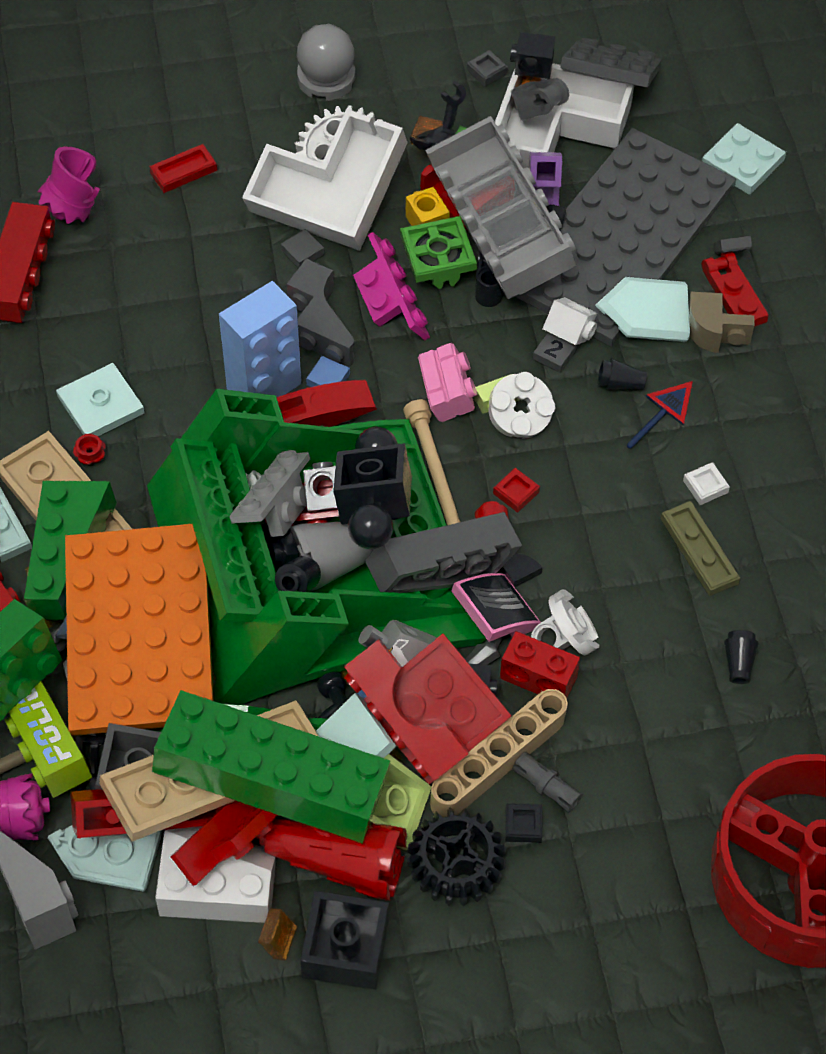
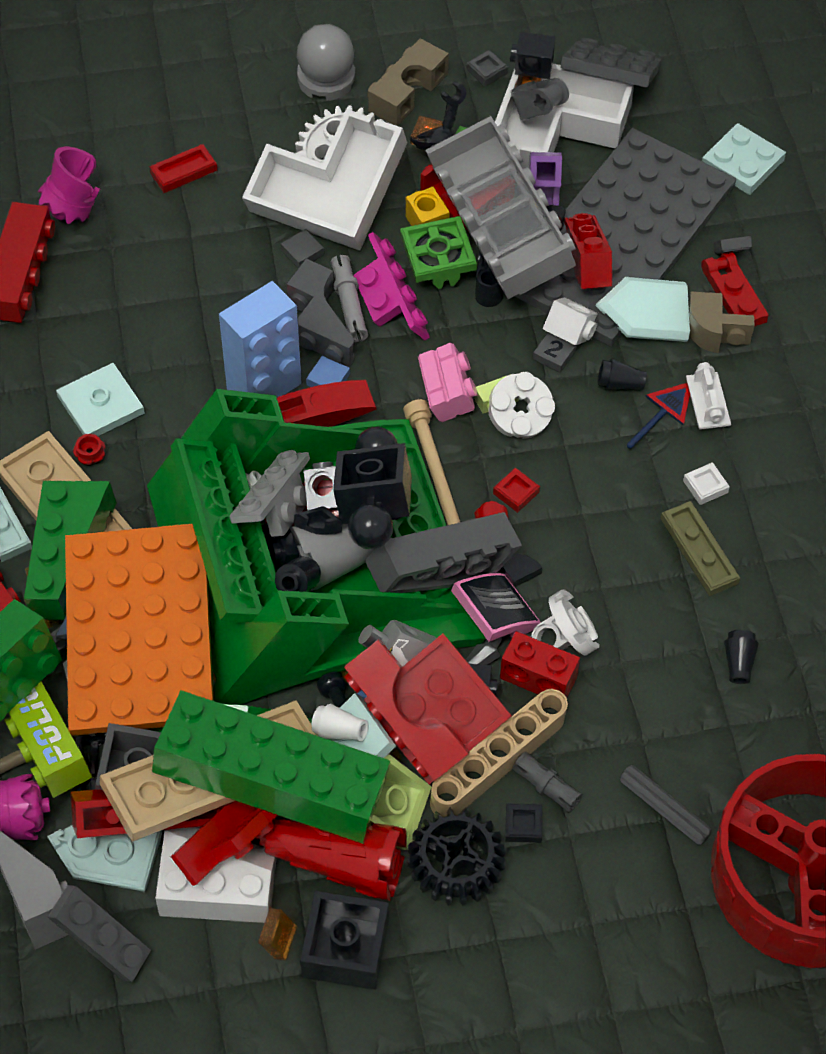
none -> dark grey plate [48,885,151,982]
none -> black tile [294,506,342,535]
none -> white cone [311,704,368,741]
none -> light grey pin [330,255,368,342]
none -> dark tan arch [367,38,449,126]
none -> red slope [564,213,612,289]
none -> dark grey axle [620,765,712,845]
none -> white hinge [686,362,731,430]

